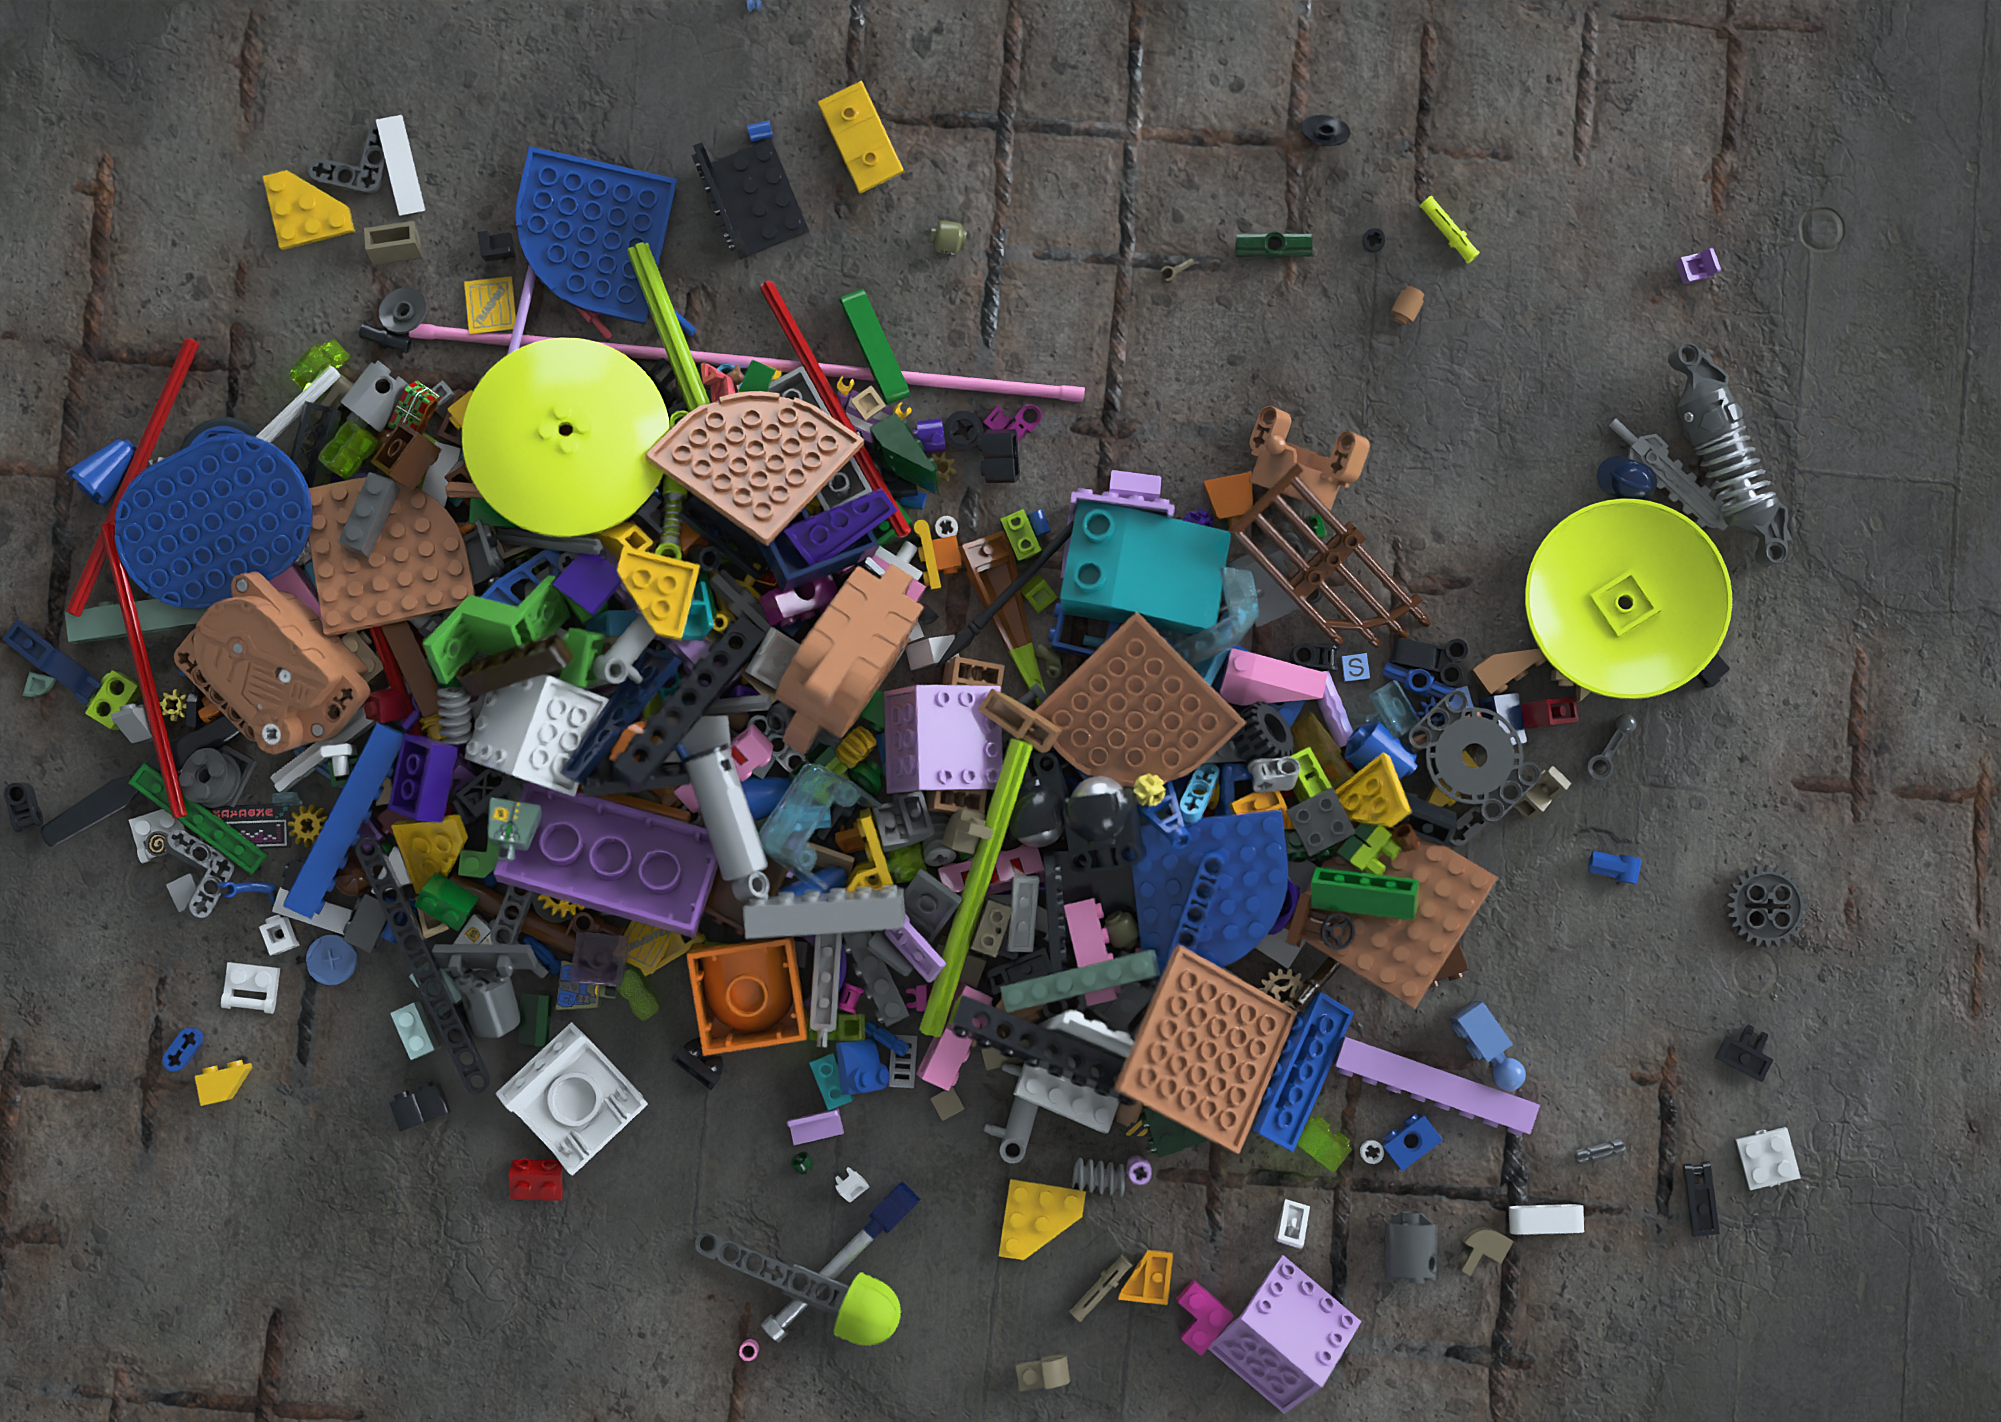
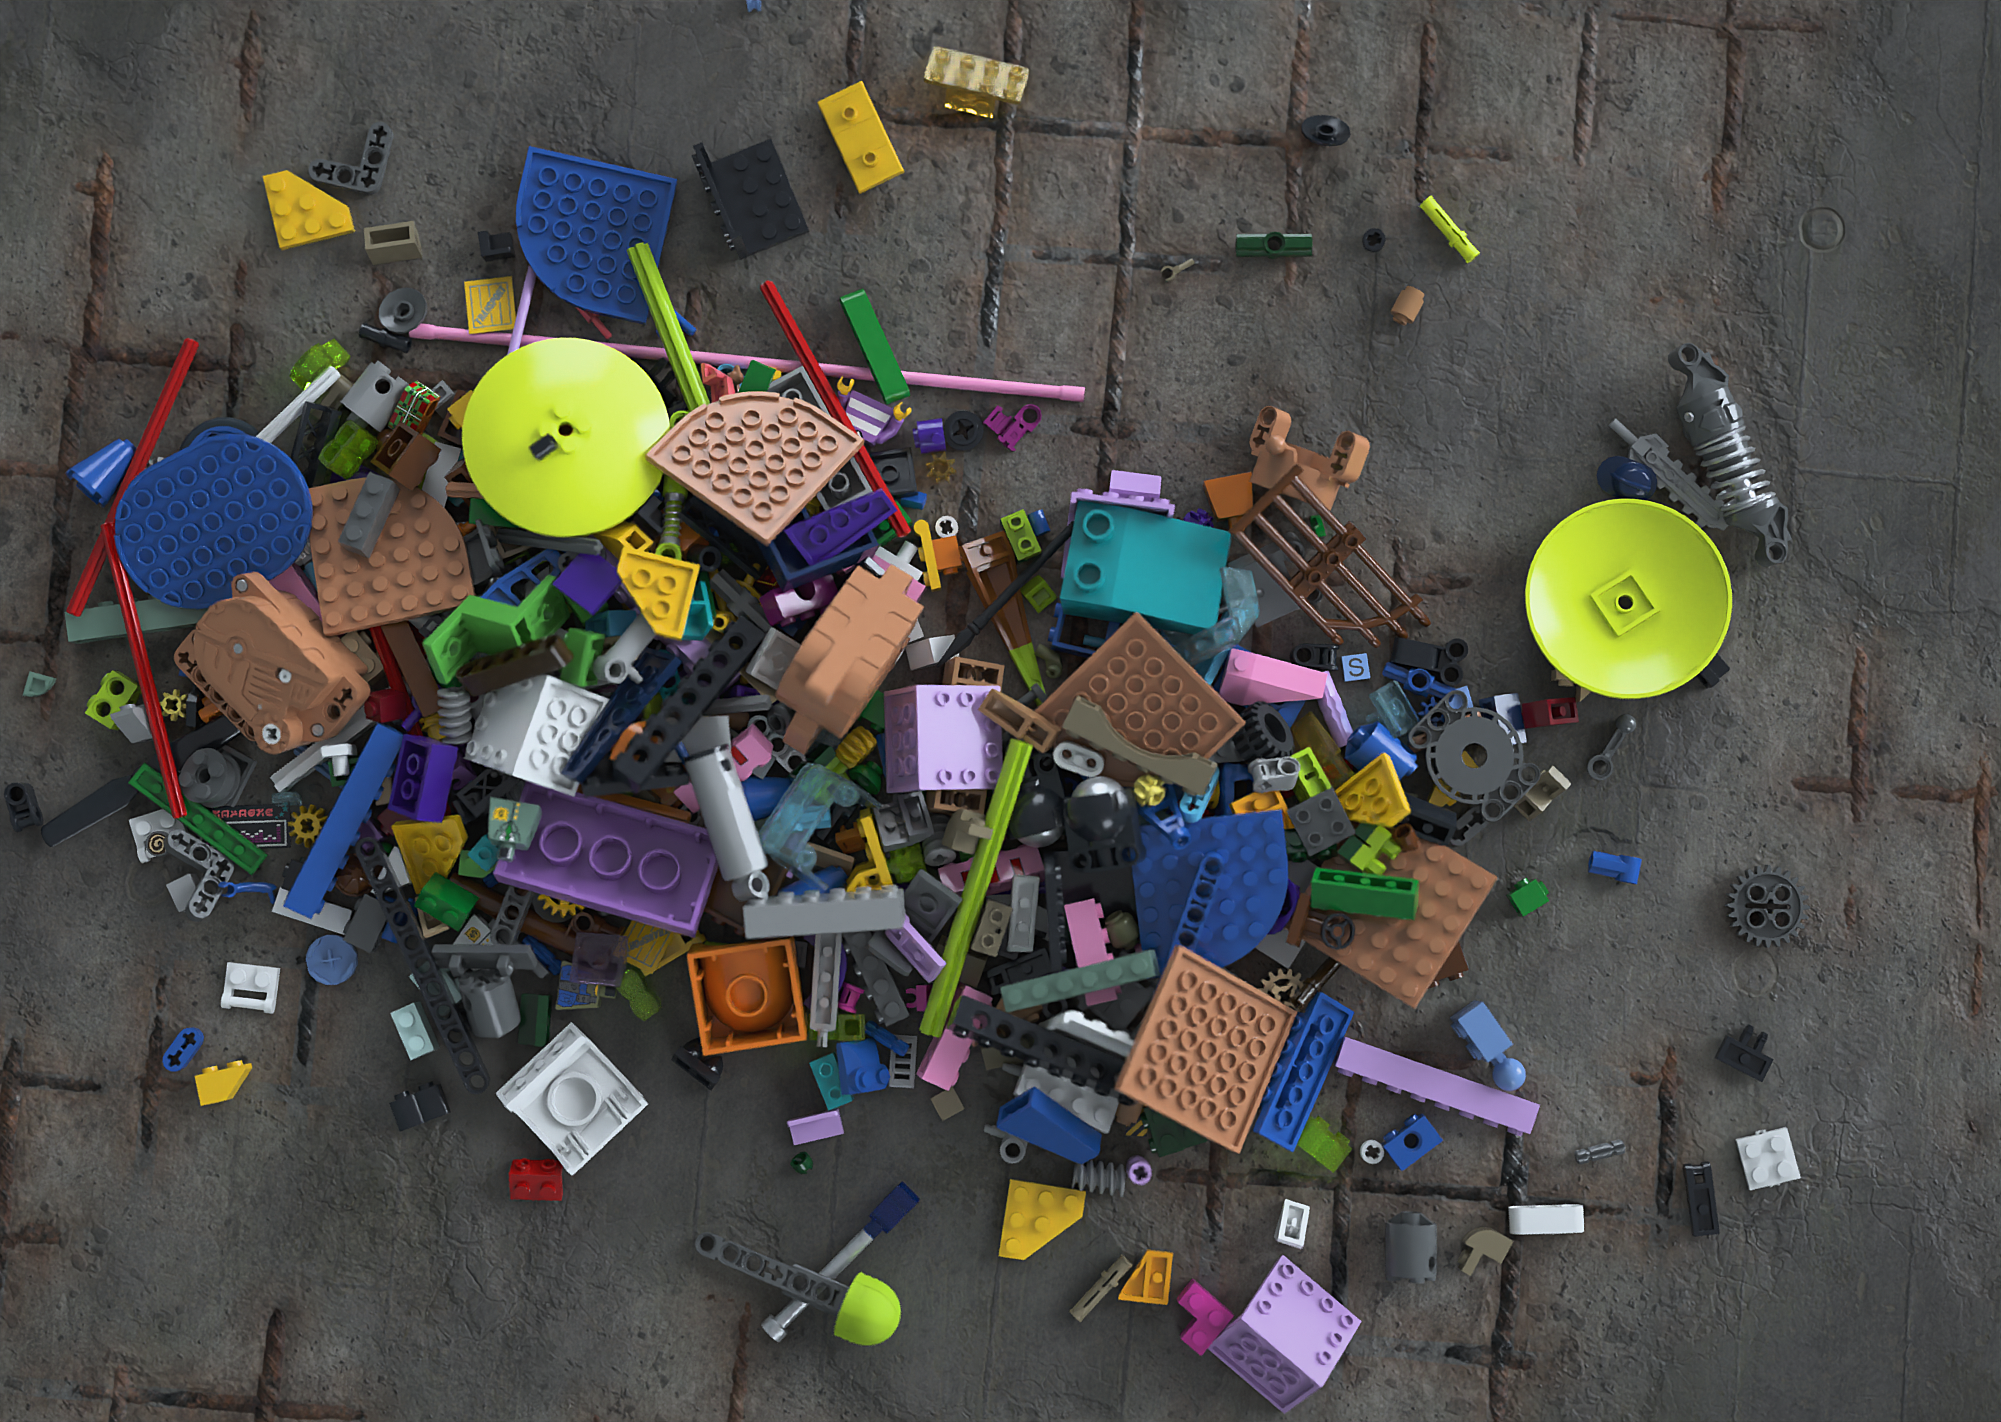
dark blue piece [2,619,101,705] -> none
white brick [259,914,300,955] -> none
white sticker [376,115,425,216] -> none
bright pink hinge [739,1339,759,1361] -> none
blue hinge [747,120,773,143] -> none
white tile [835,1167,869,1203] -> none
tan plate [851,386,886,422] -> none
dark green slope [870,413,940,495] -> none
black hinge [918,603,939,624] -> none
olive head [929,220,967,255] -> none
black brick [979,429,1020,483] -> none
dark tan brick [1016,1353,1070,1391] -> none
medium nougat slope [1469,649,1547,696] -> none
medium lavender bracket [1675,248,1721,284] -> none
none -> teal brick [467,832,500,872]
none -> black hinge [529,433,559,461]
none -> clear yellow bracket [923,47,1030,118]
none -> blue slope [996,1086,1102,1164]
none -> white plate [1053,741,1104,777]
none -> dark tan arch [1062,696,1217,796]
none -> green brick [1506,877,1549,917]

